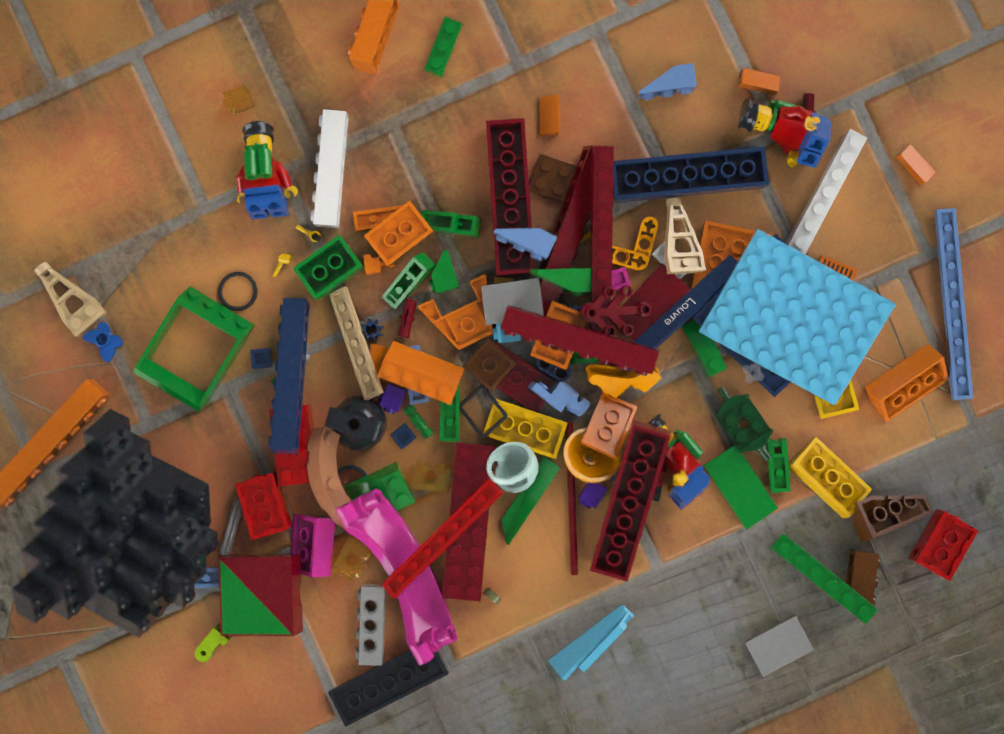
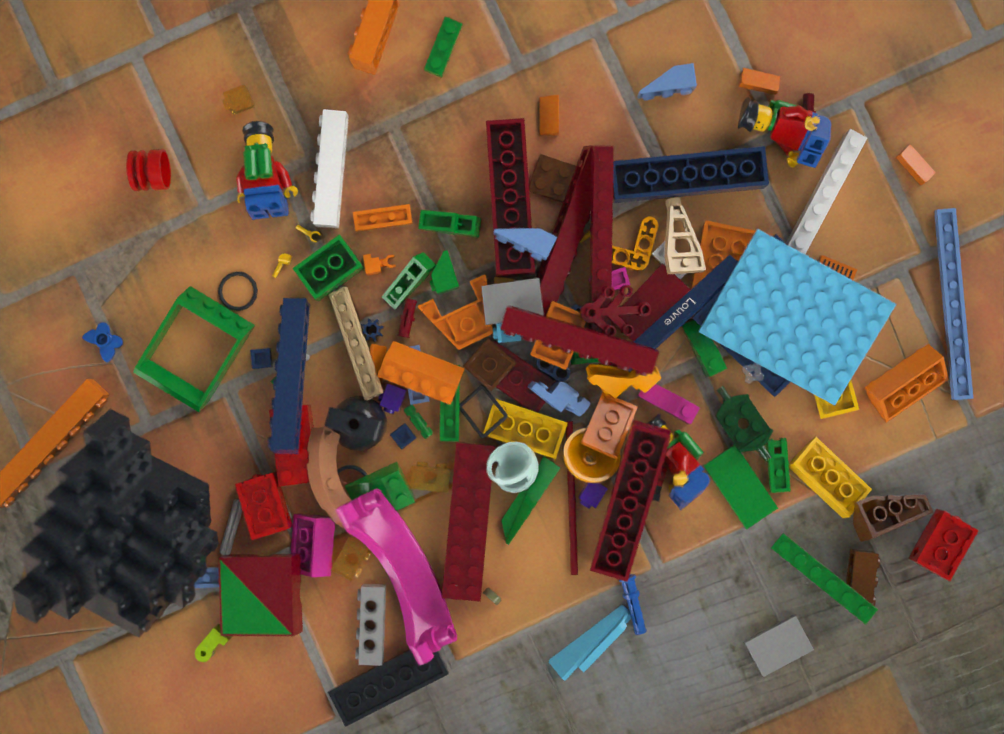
tan plate [34,262,107,337] -> none
orange plate [364,200,434,267] -> none
red plate [381,478,505,599] -> none
green slope [530,268,592,296] -> none
none -> red wheel [126,149,171,191]
none -> blue pin [619,574,647,635]
none -> dark pink slope [638,384,700,425]

